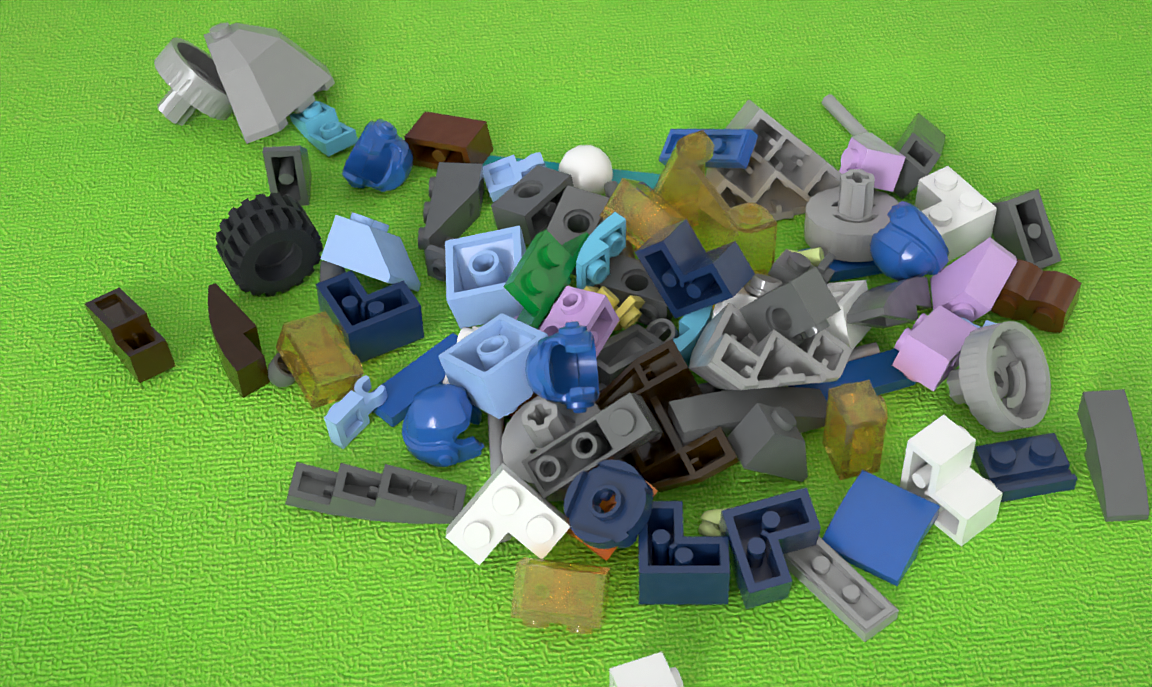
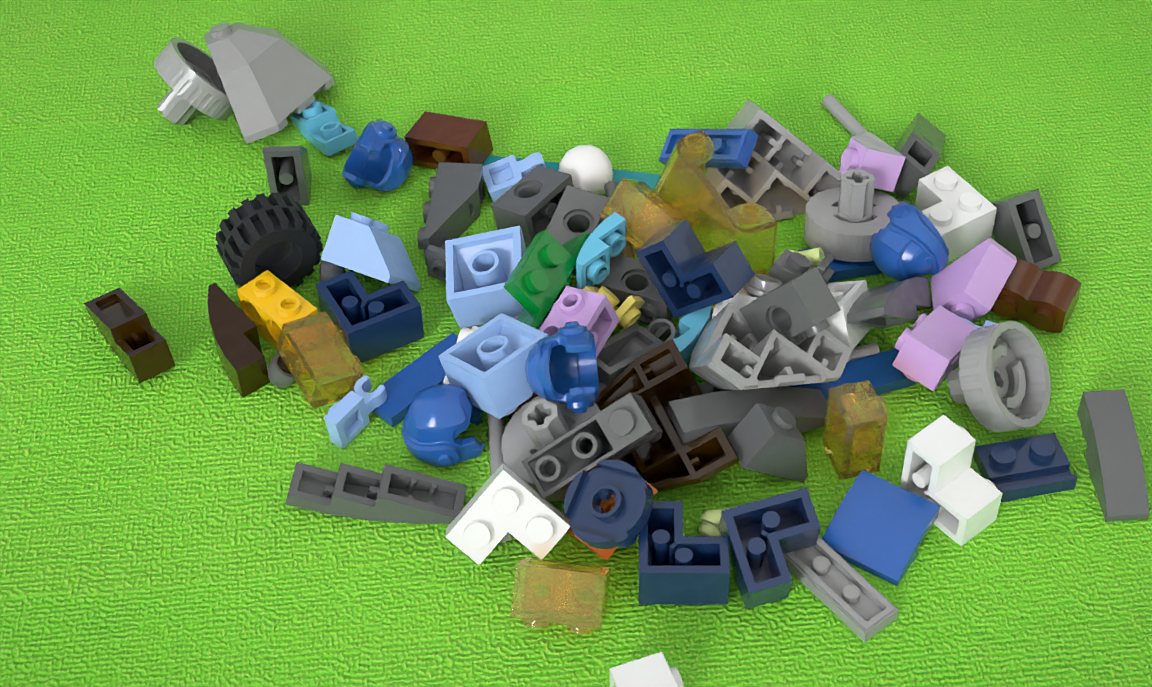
none -> yellow brick [237,270,323,358]

